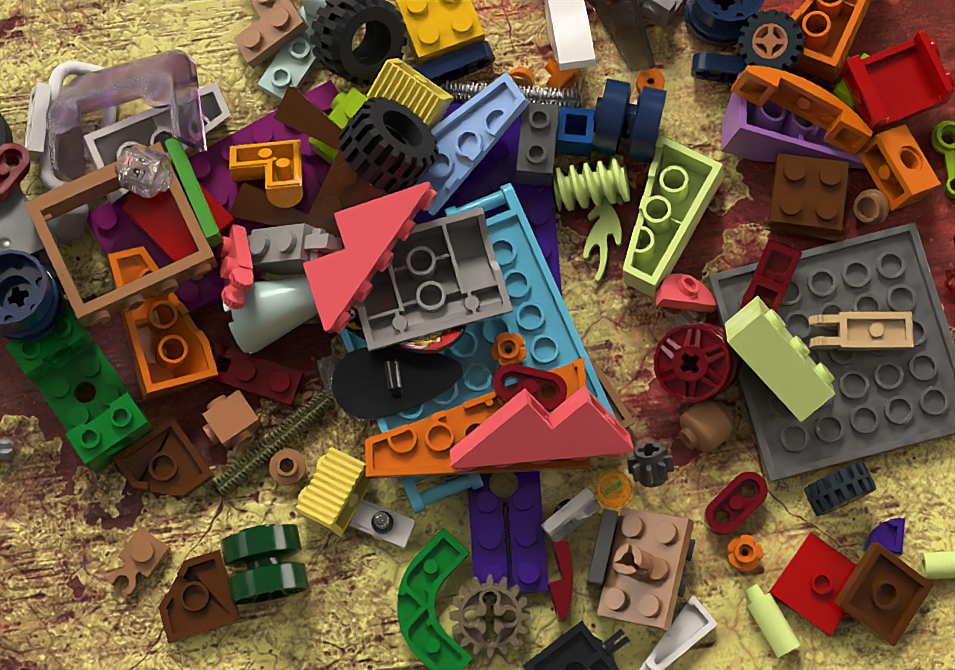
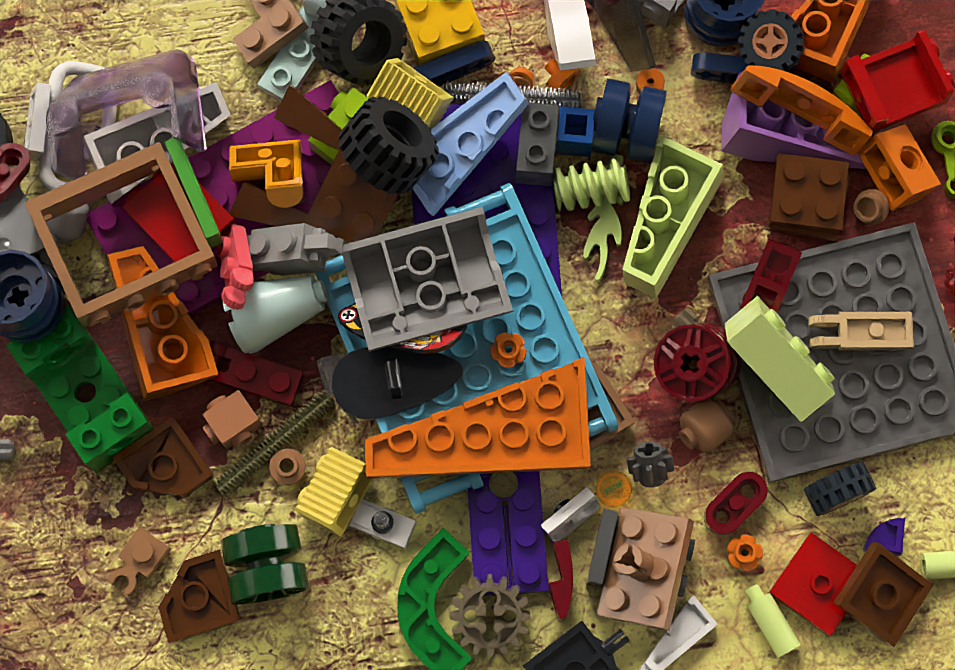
clear head [115,144,173,198] -> none
coral slope [303,181,437,334] -> none
coral slope [450,386,634,471] -> none
dark red plate [493,364,567,412] -> none
coral plate [655,273,717,313] -> none

